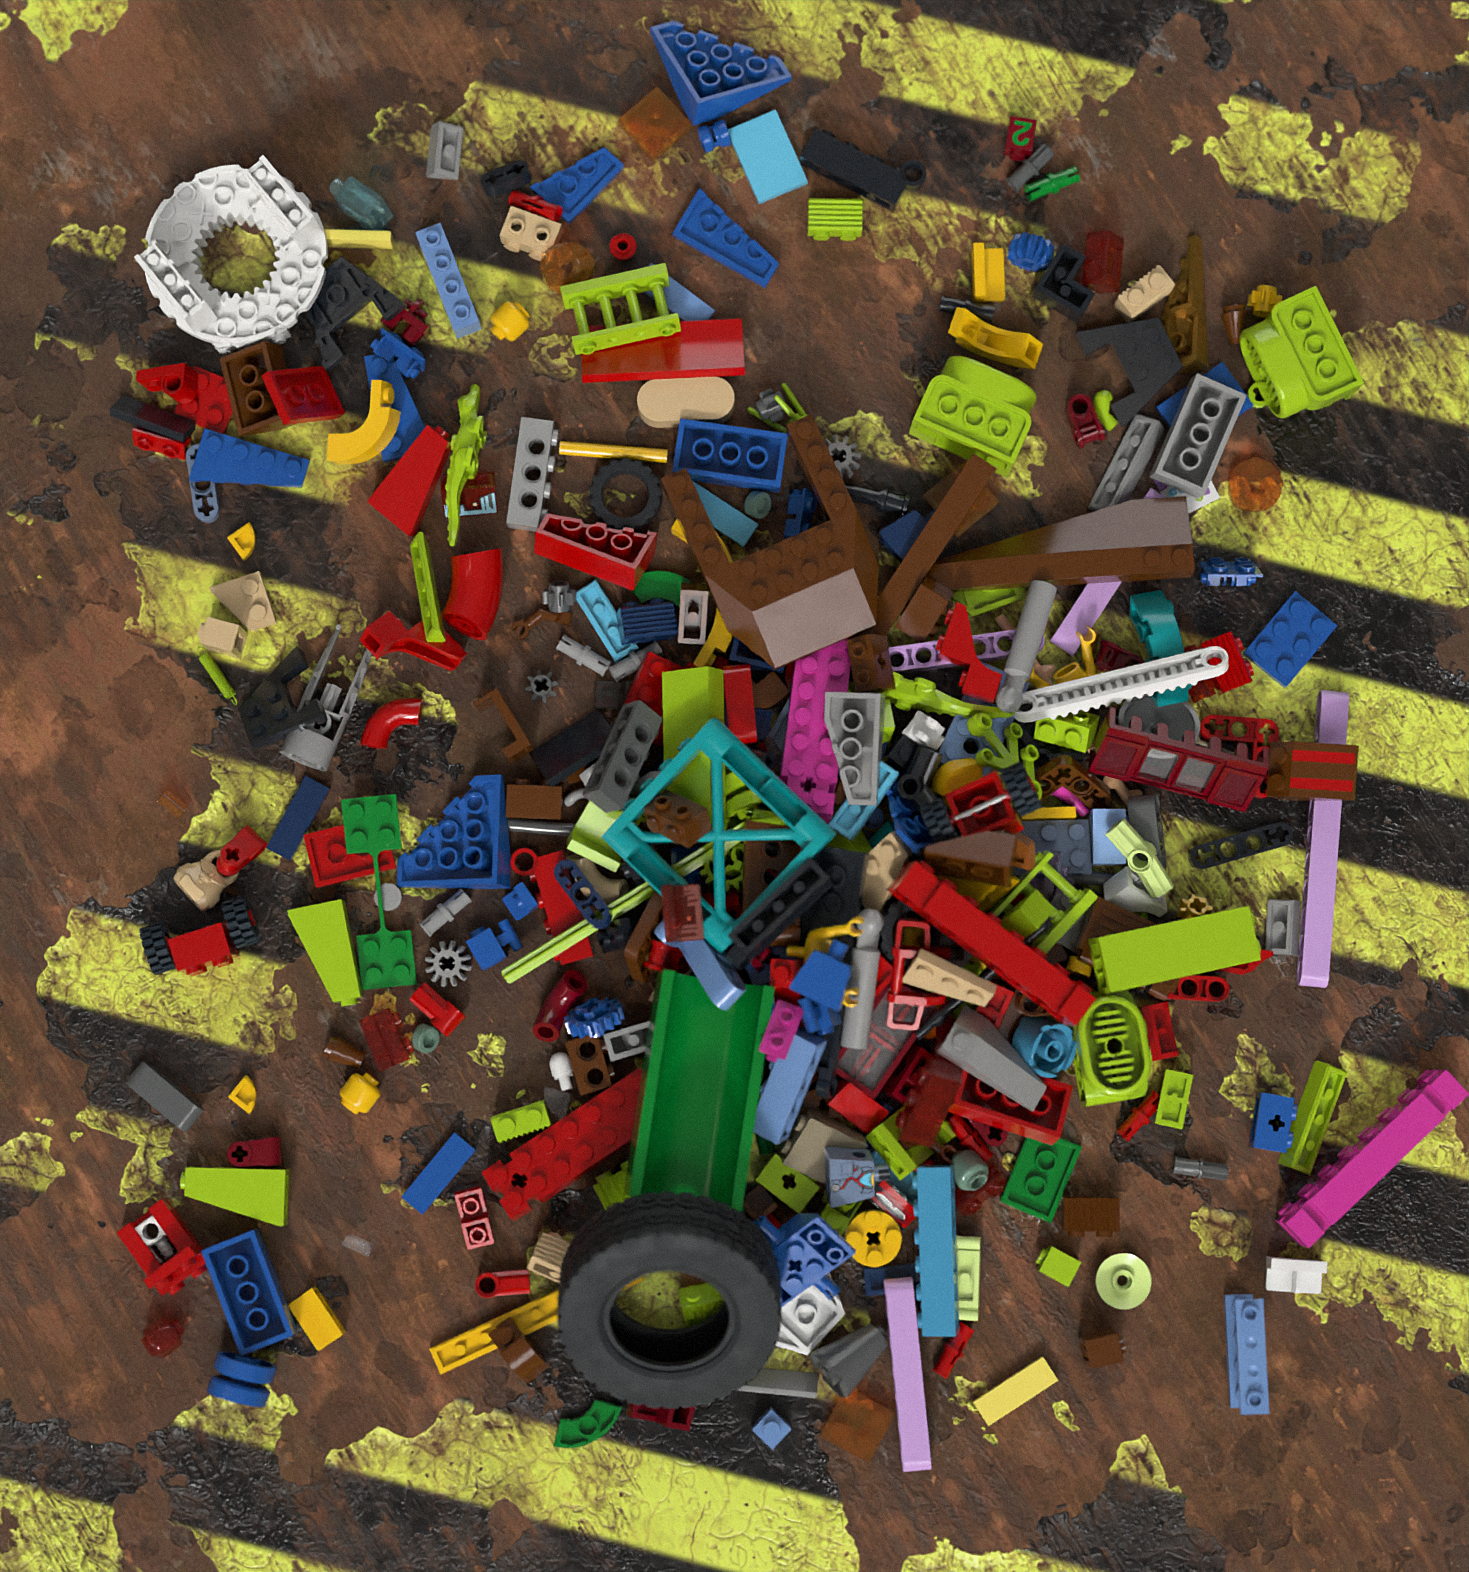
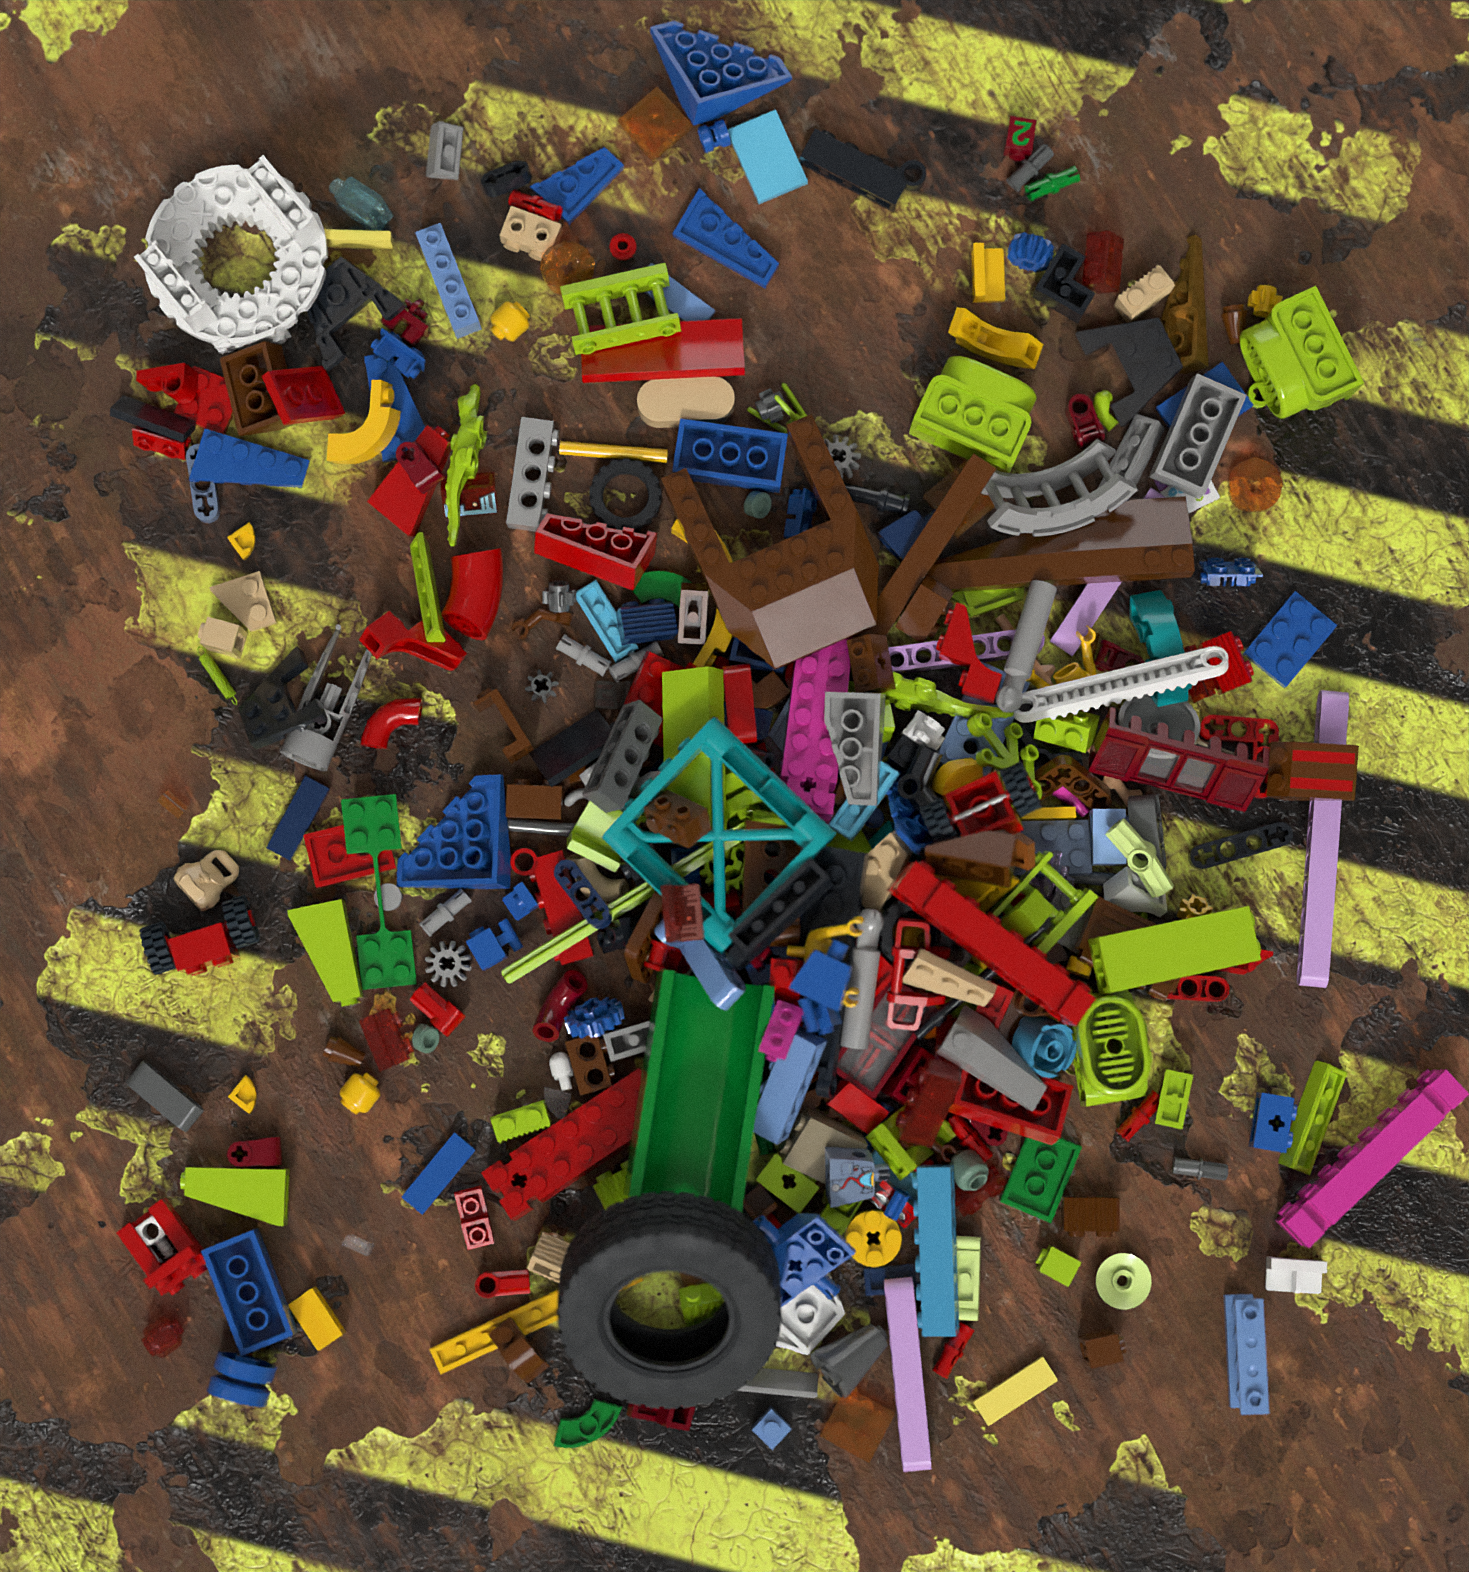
red piece [216,825,268,876] -> none
medium azure tile [692,481,759,548] -> none
lime brick [808,198,863,241] -> none
black pin [939,295,995,323] -> none
red hinge [1137,1002,1179,1061] -> none
light grey slope [1265,899,1300,956] -> none
none -> dark red piece [396,442,445,494]
none -> blue piece [883,1187,913,1221]
none -> light grey fence [982,439,1138,536]

